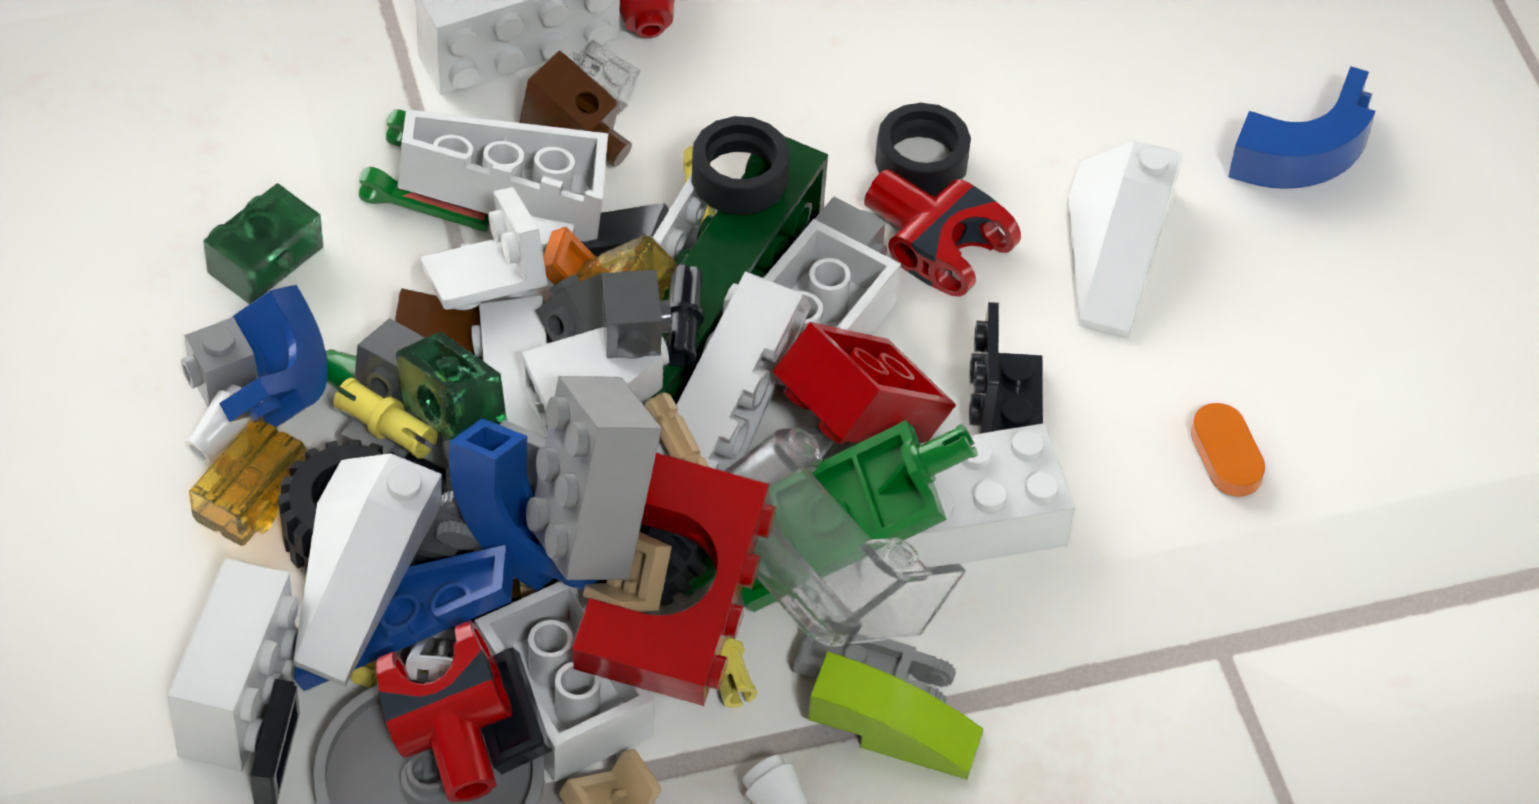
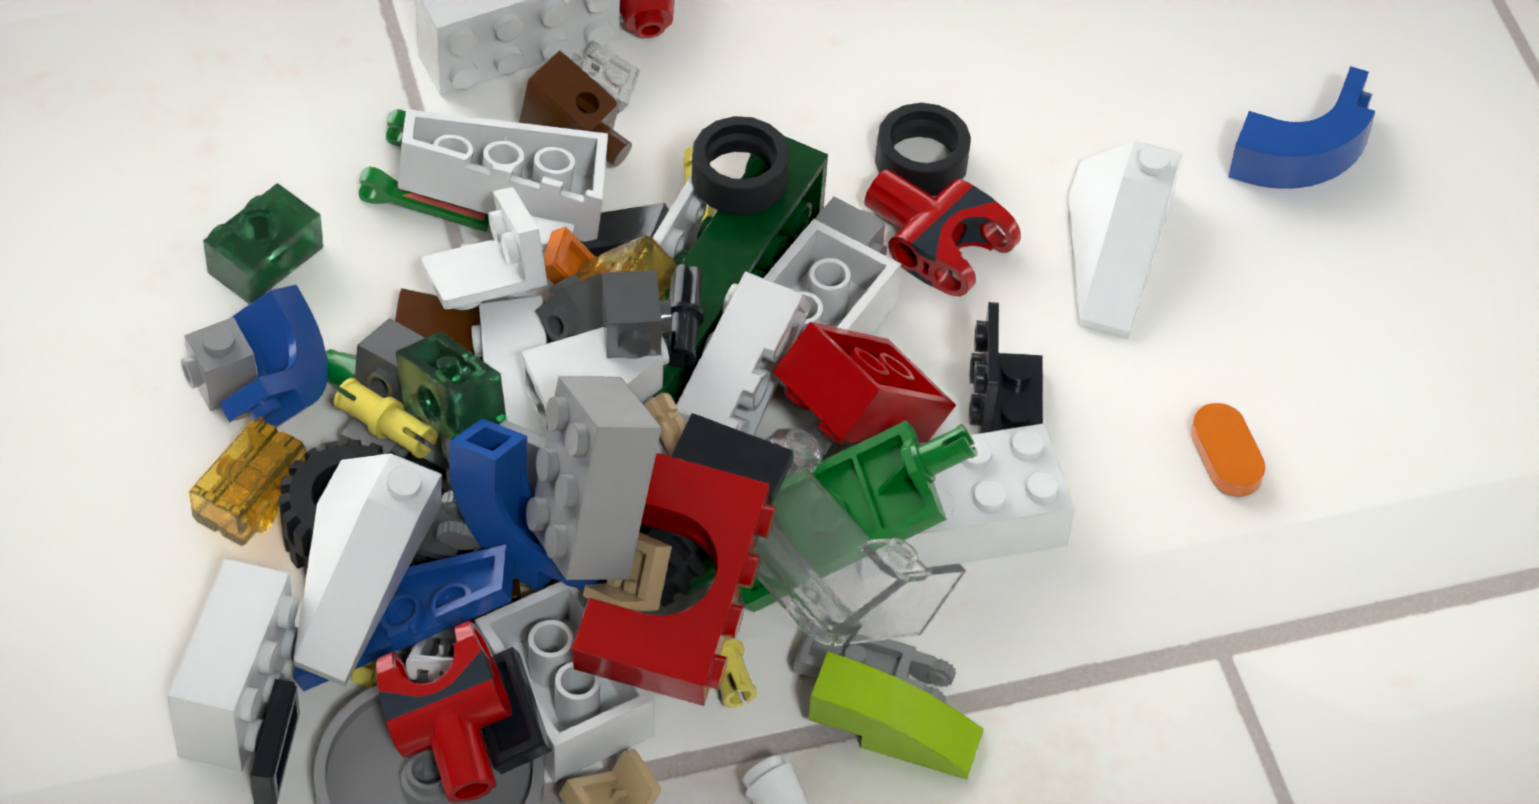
white cone [185,384,258,463] -> none
none -> black tile [671,413,794,505]

